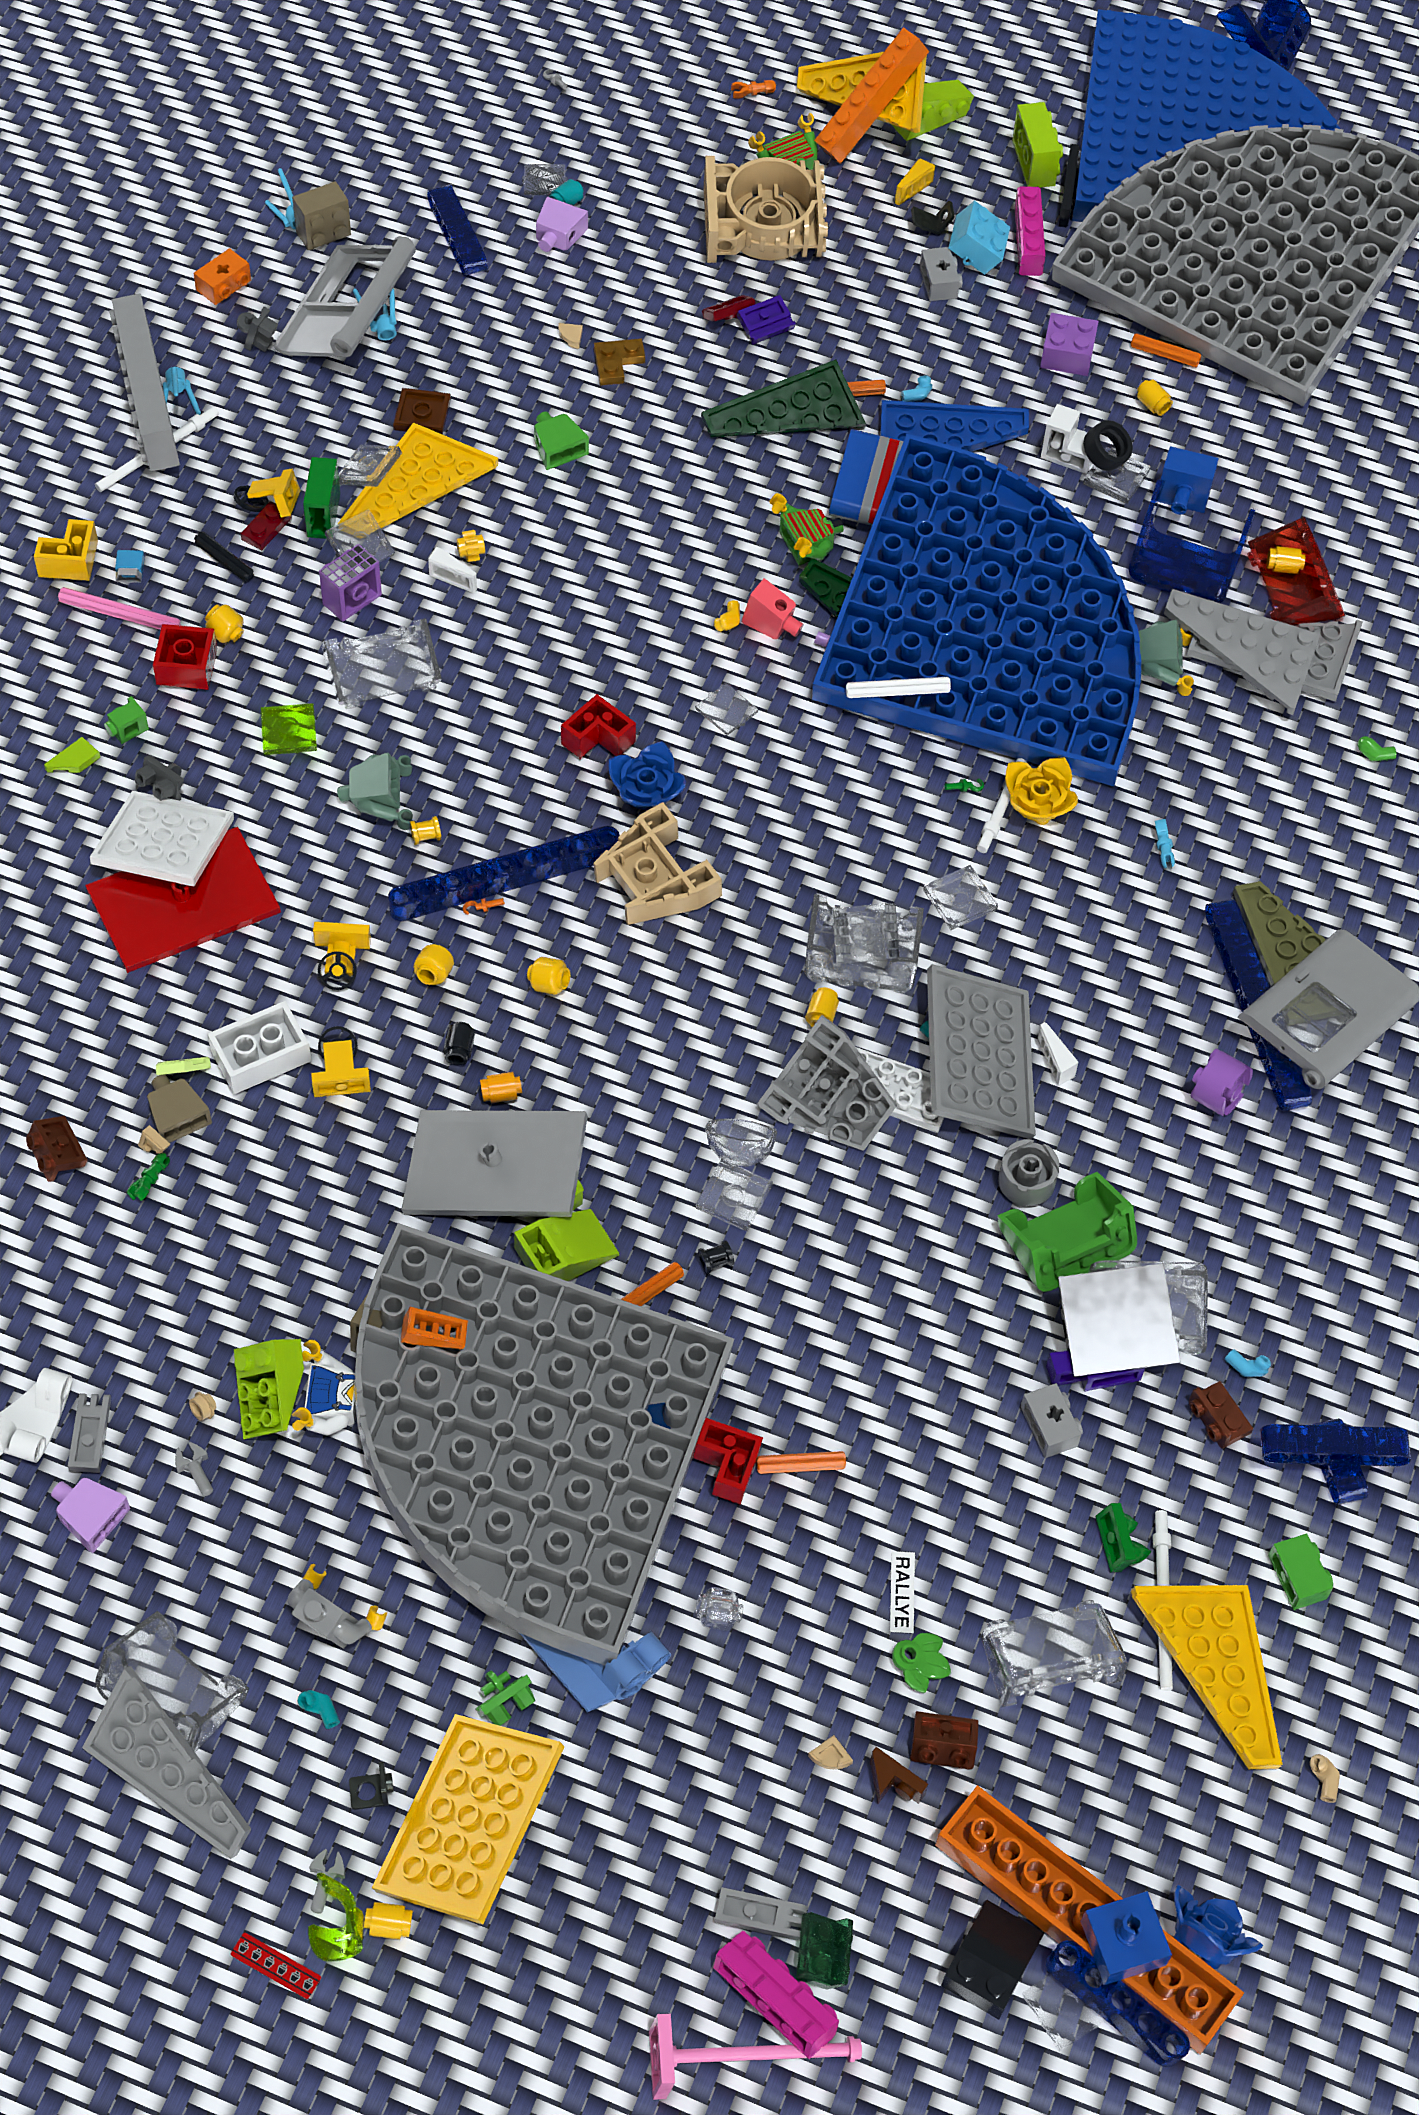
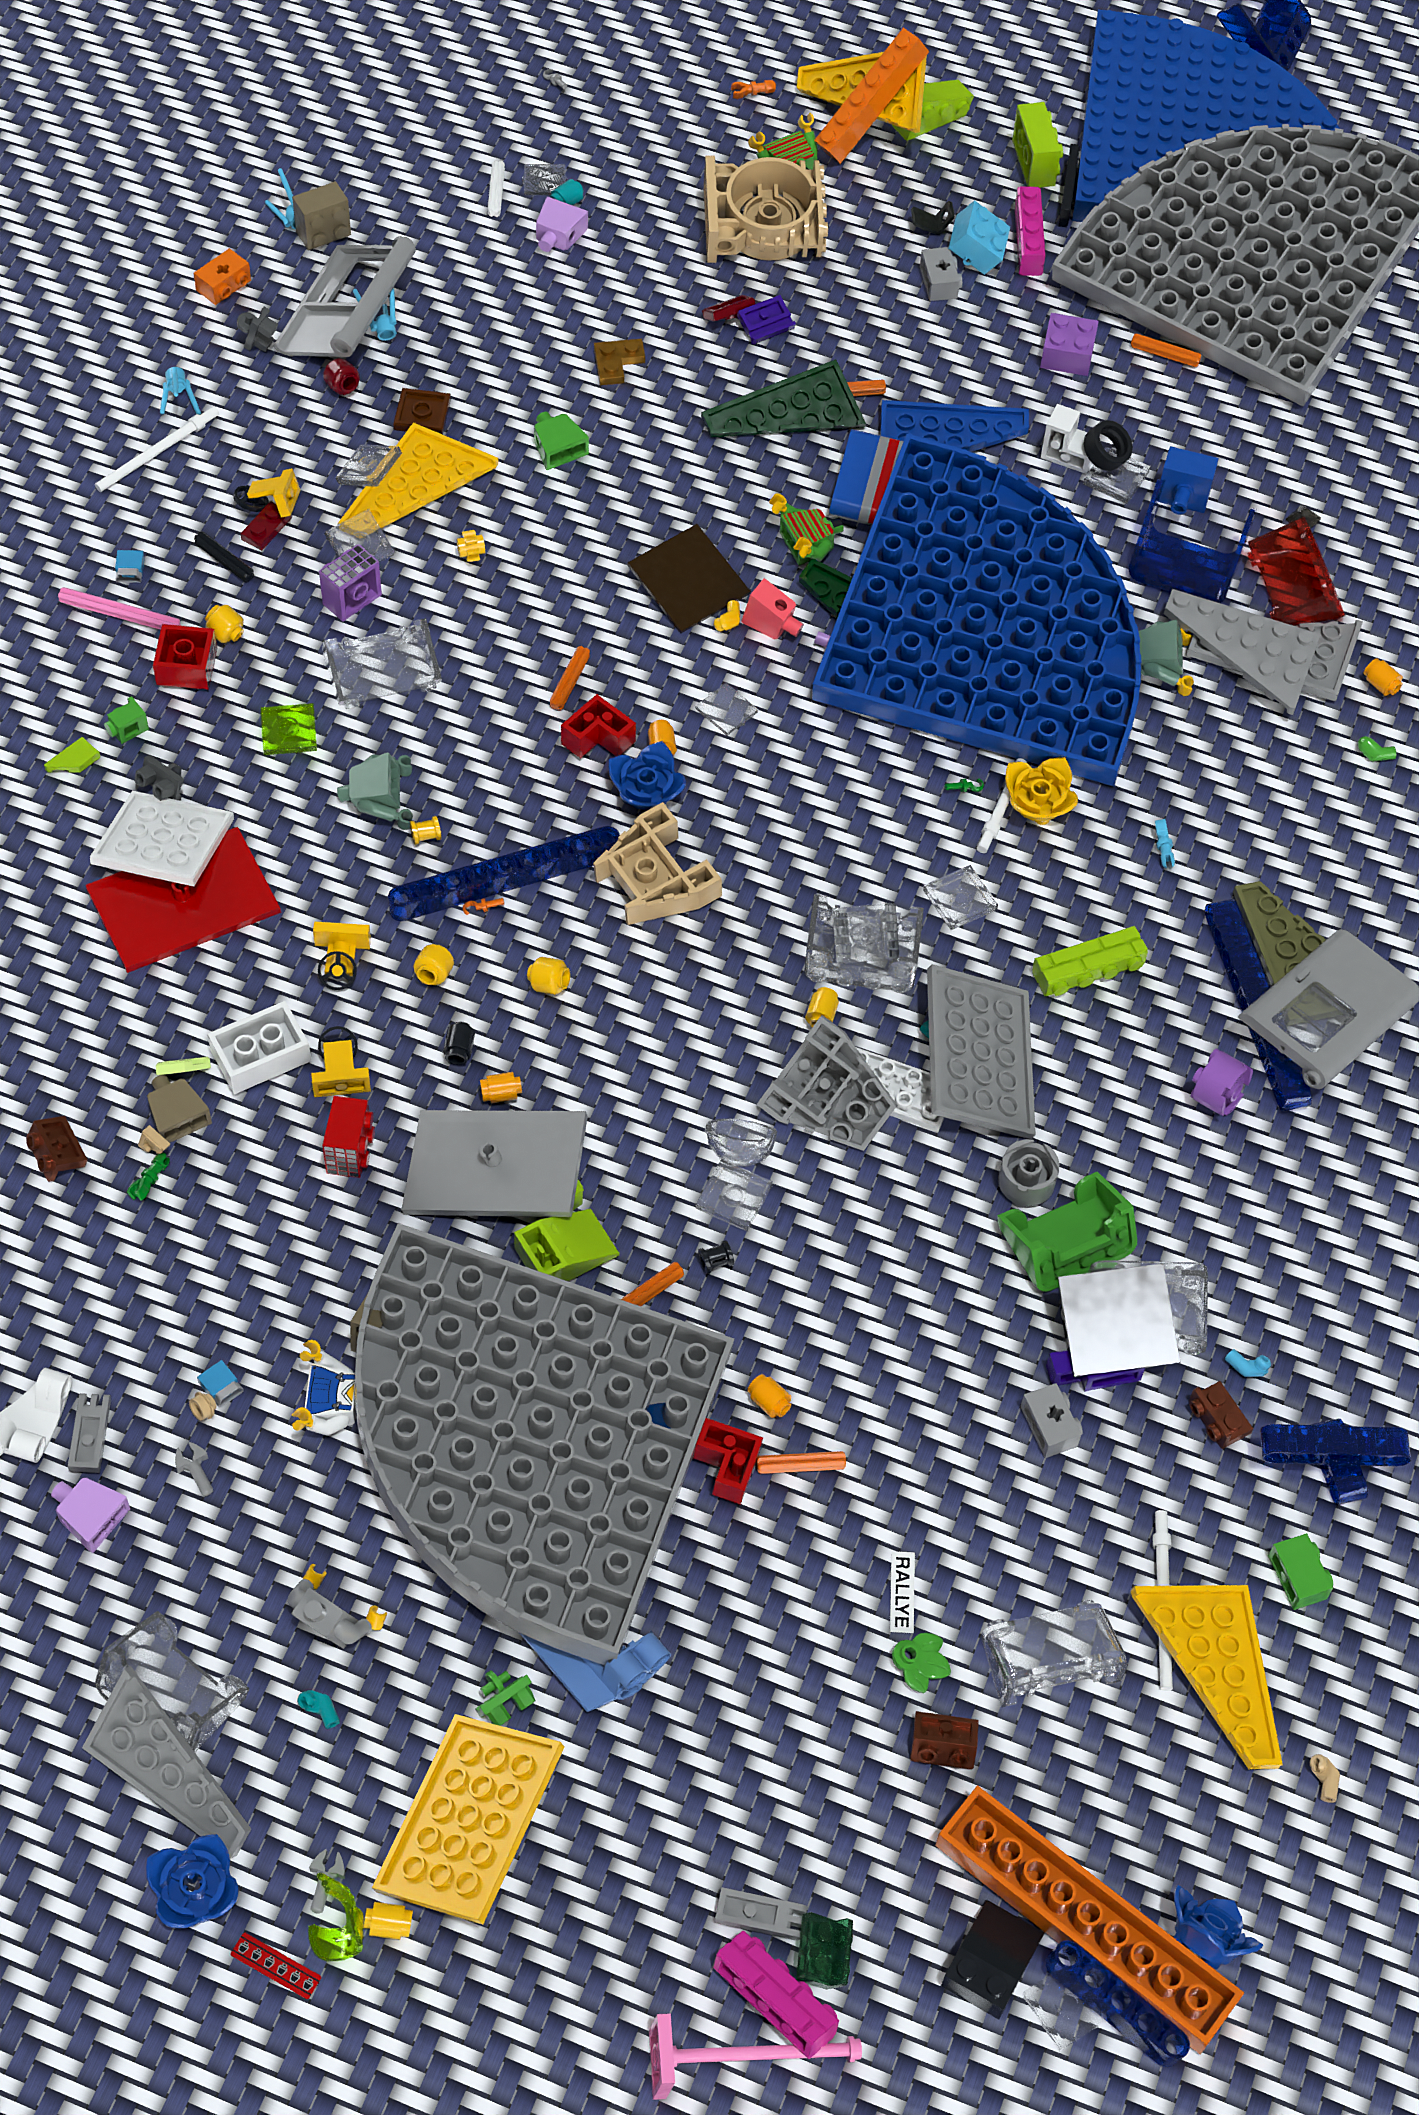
yellow brick [34,519,98,581] -> none
light grey brick [109,293,180,472] -> none
lime slope [234,1339,304,1439] -> none
green brick [303,457,340,539] -> none
pearl dark grey bracket [349,1761,394,1810] -> none
orange slope [401,1307,468,1349] -> none
clear blue beam [427,185,488,276] -> none
white slope [428,547,477,593] -> none
tan tile [558,323,583,349] -> none
clear head [695,1587,743,1631] -> none
tan tile [808,1735,853,1770] -> none
white axle [846,677,951,698] -> none
reddish brown slope [870,1747,928,1804] -> none
yellow slope [895,158,935,205] -> none
medium azure arm [901,375,932,402] -> none
white slope [1038,1022,1078,1086] -> none
blue brick [1080,1891,1172,1985] -> none
green tile [1096,1503,1151,1572] -> none
yellow brick [1137,379,1173,416] -> none
yellow brick [1267,546,1305,574] -> none
none -> blue brick [146,1834,238,1928]
none -> dark azure piece [197,1360,244,1408]
none -> red brick [322,1096,375,1178]
none -> dark red head [323,358,360,395]
none -> white axle [488,160,505,217]
none -> orange axle [549,646,590,711]
none -> dark brown piece [627,524,751,634]
none -> light orange brick [648,720,677,755]
none -> light orange brick [747,1374,792,1418]
none -> lime brick [1032,926,1148,996]
none -> clear smoke slope [1286,504,1321,534]
none -> light orange brick [1363,658,1403,696]

